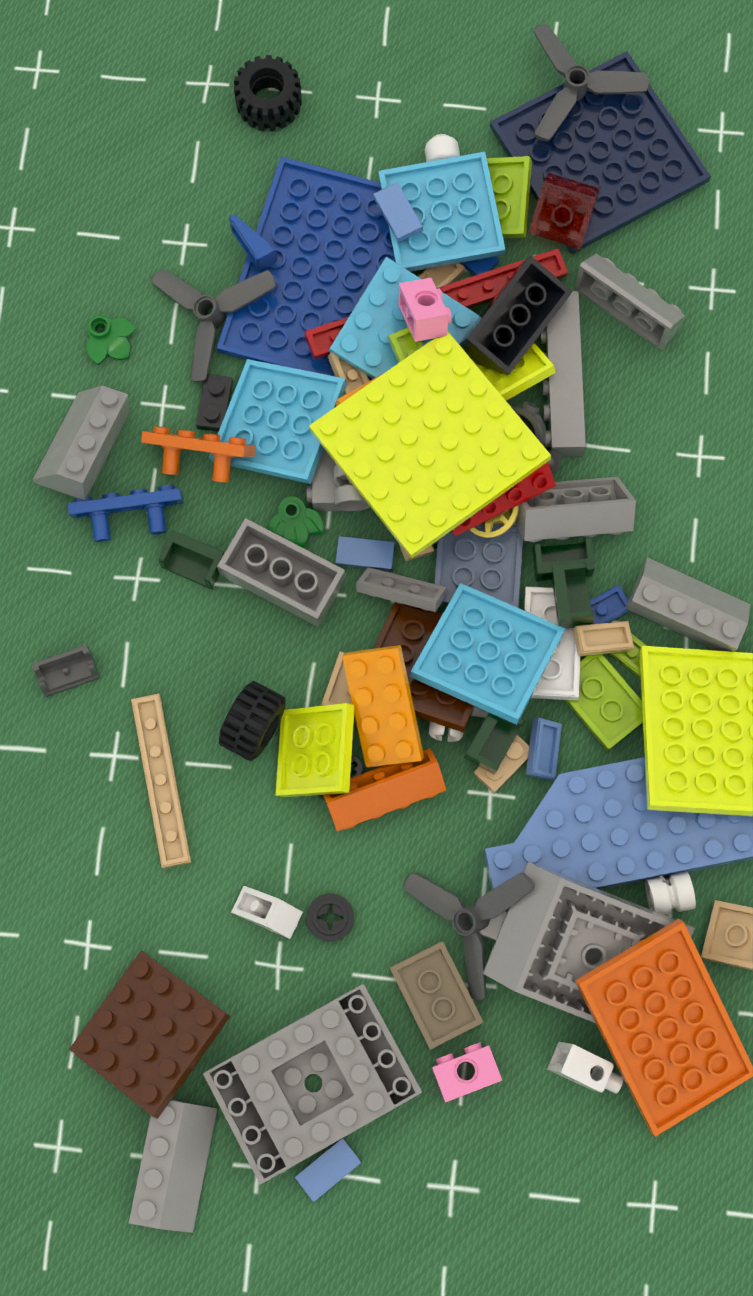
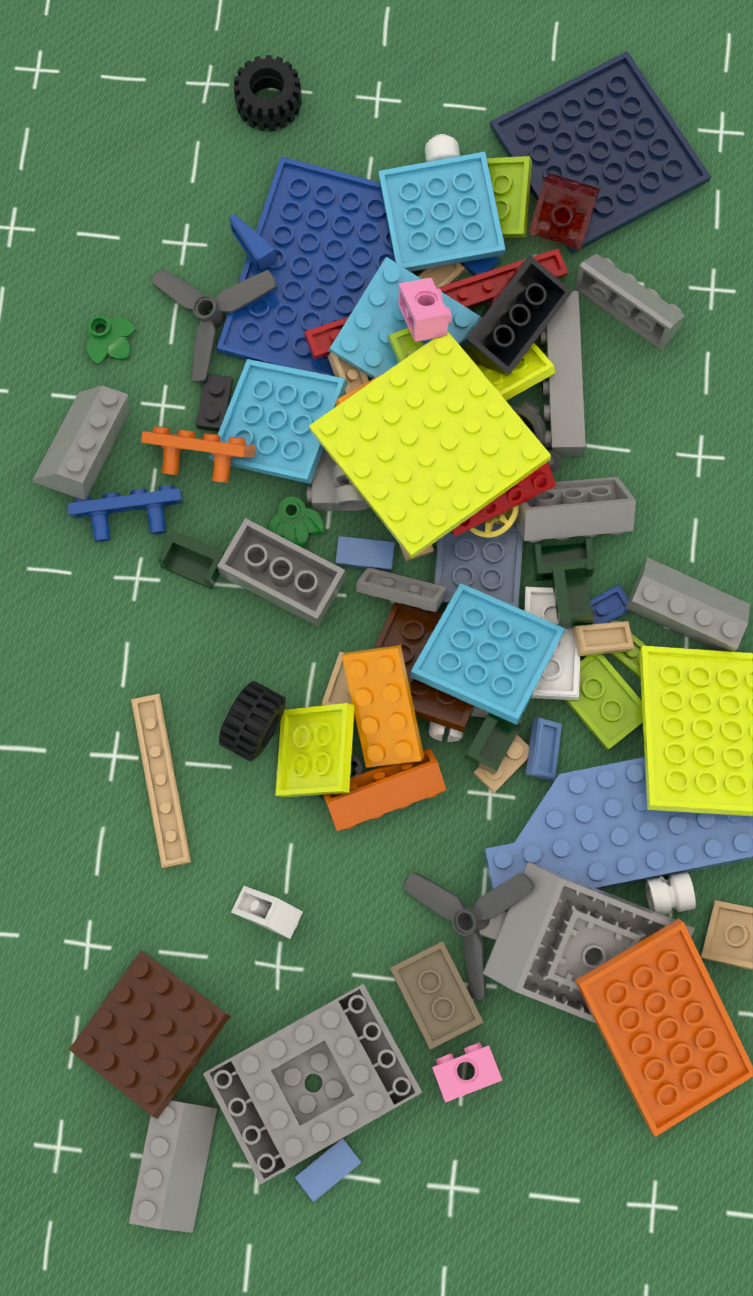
dark grey hinge [32,645,100,697] -> none
black gear [307,894,354,942] -> none
medium blue tile [373,182,423,243] -> none
dark grey piece [534,24,649,141] -> none
white torso [547,1042,624,1094] -> none

